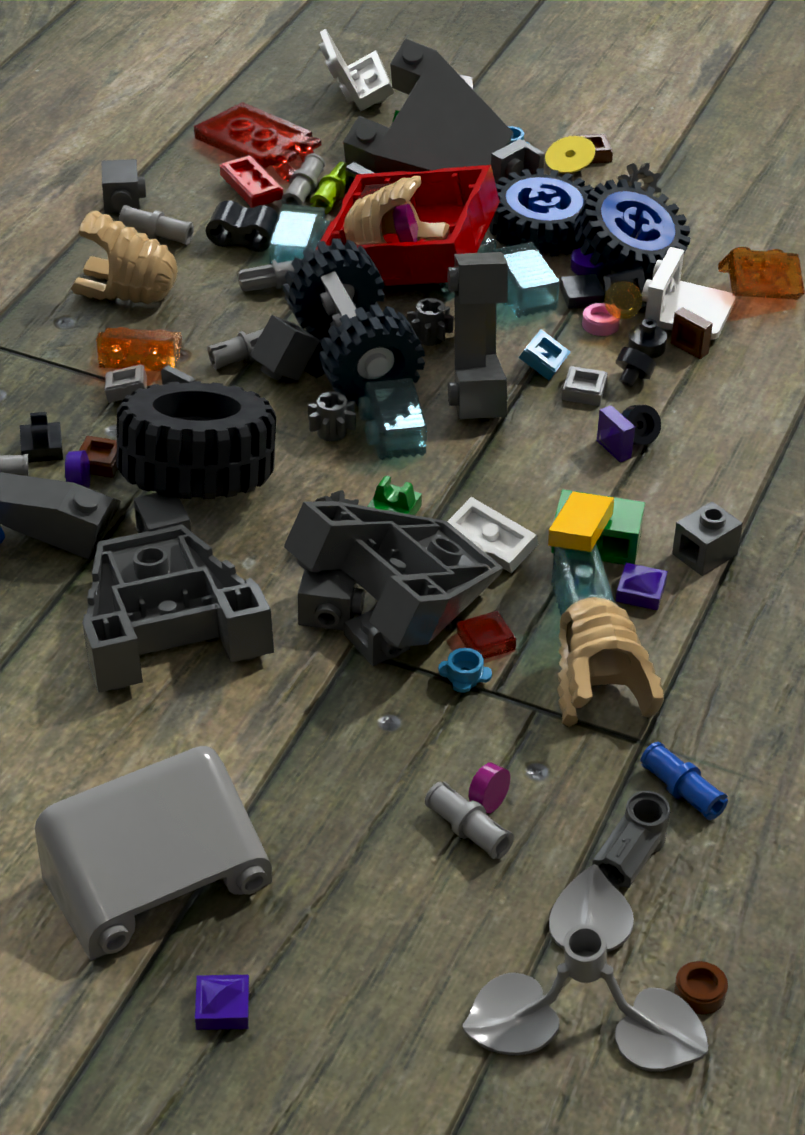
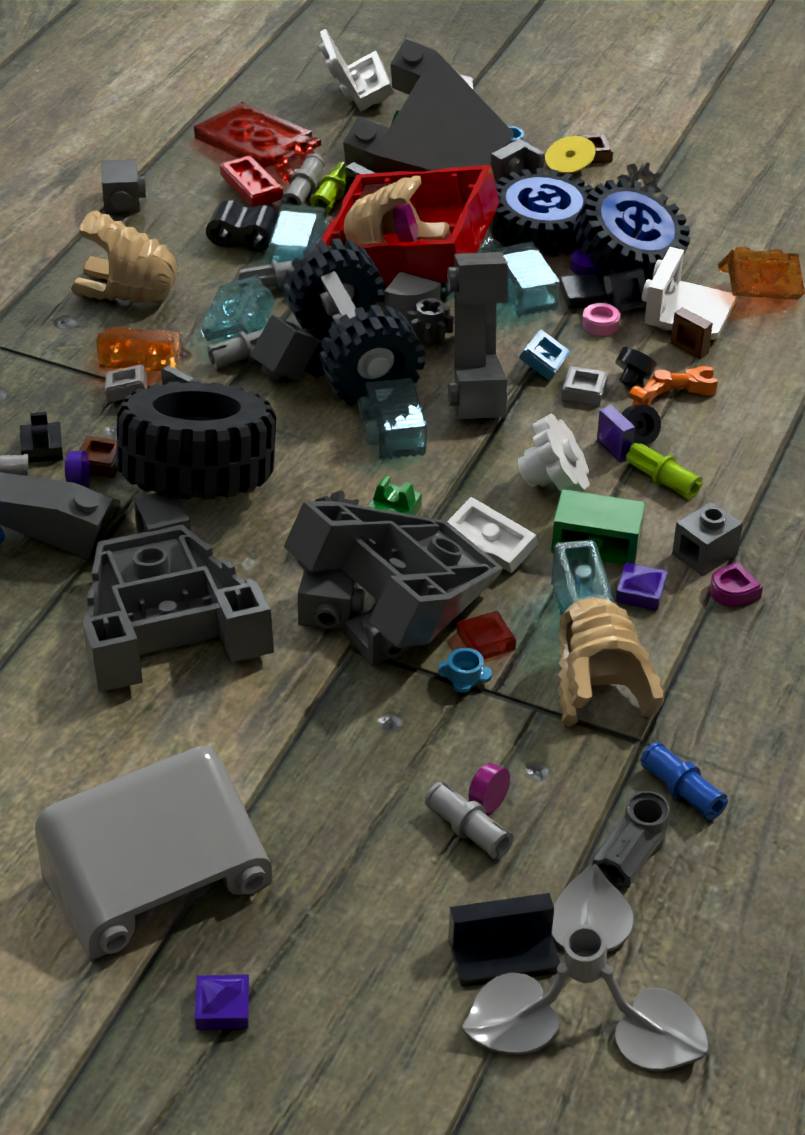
light grey pin [119,205,194,245] -> none
dark grey gear [308,392,356,442] -> none
yellow tile [548,492,614,552] -> none
clear yellow plate [604,281,642,320] -> none
black tile [628,318,667,359] -> none
reddish brown tile [674,961,728,1014] -> none
none -> clear light blue bracket [200,275,274,341]
none -> light grey brick [384,272,441,319]
none -> black panel [448,893,560,987]
none -> white plant [518,414,590,492]
none -> lime axle [626,443,703,500]
none -> orange piece [628,366,718,406]
none -> magenta tile [710,562,763,607]

